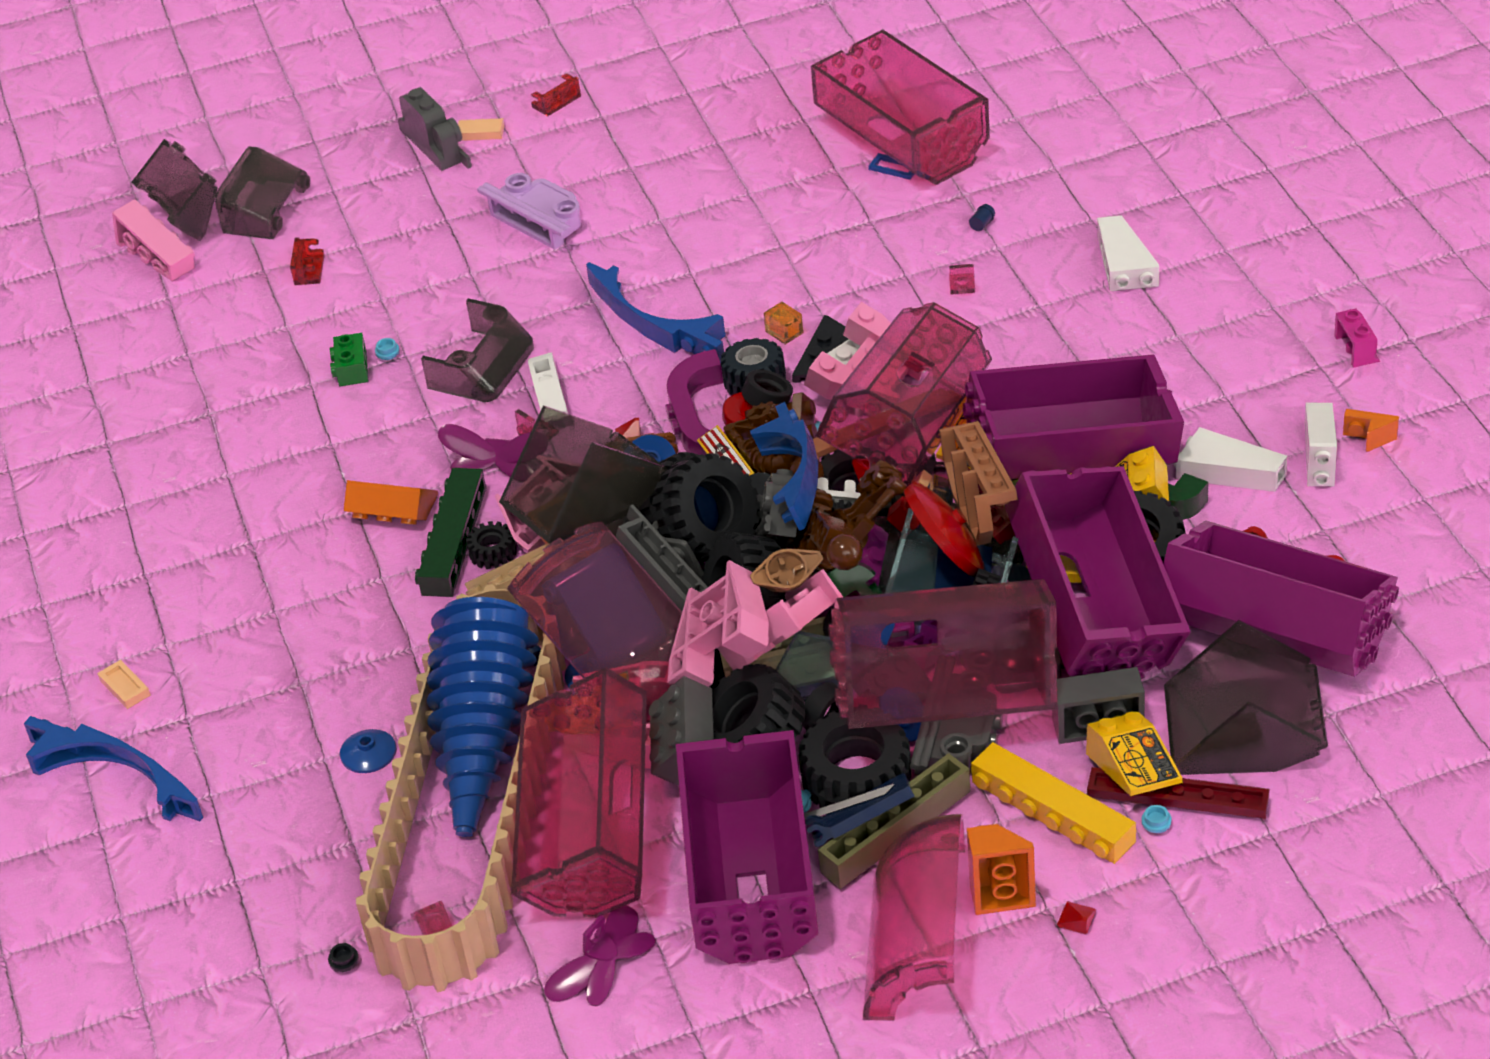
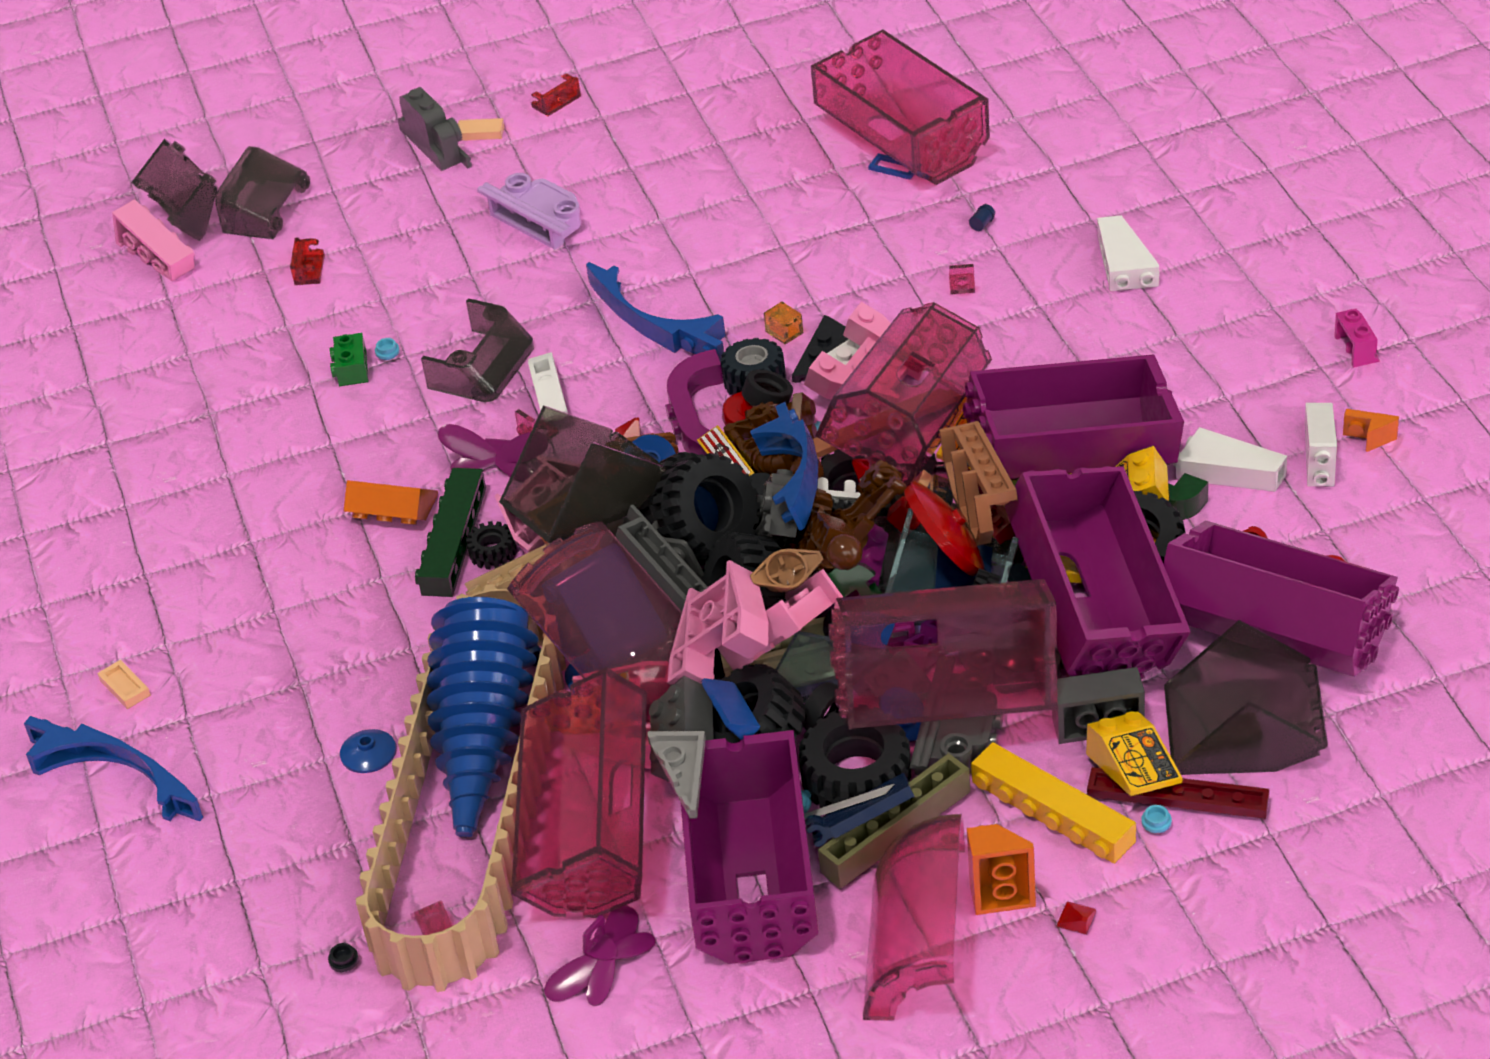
none -> light grey wing [647,731,706,818]
none -> blue slope [701,678,760,740]

